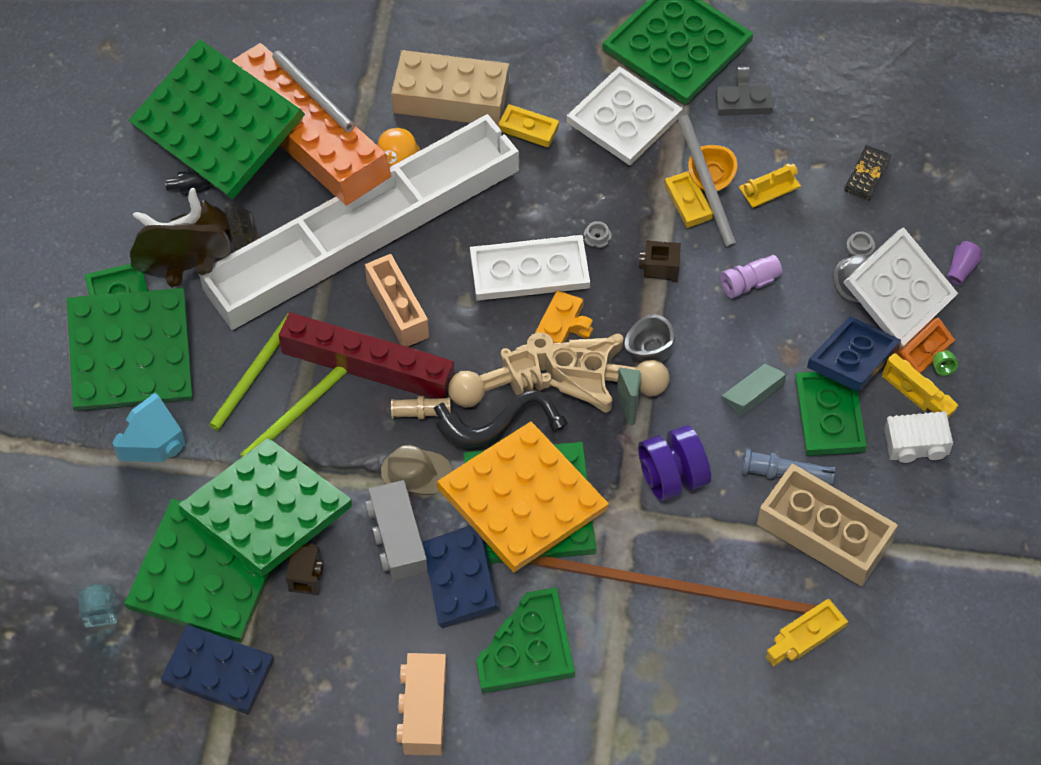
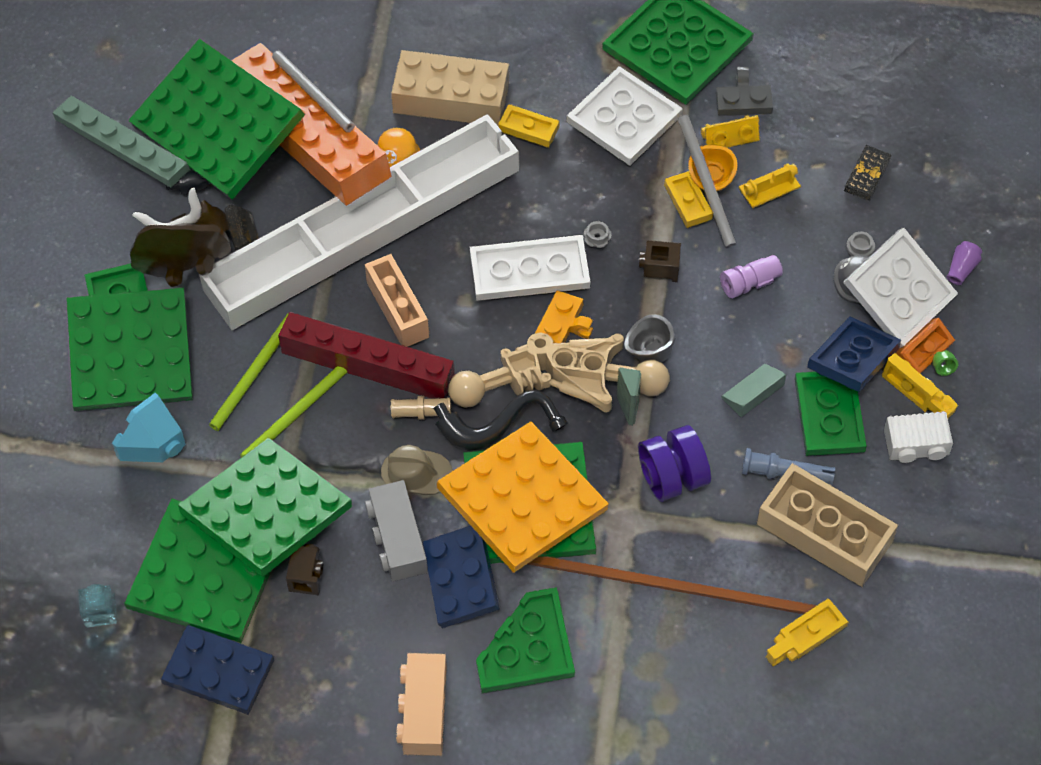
none -> sand green plate [52,95,190,188]
none -> yellow hinge [701,115,760,148]

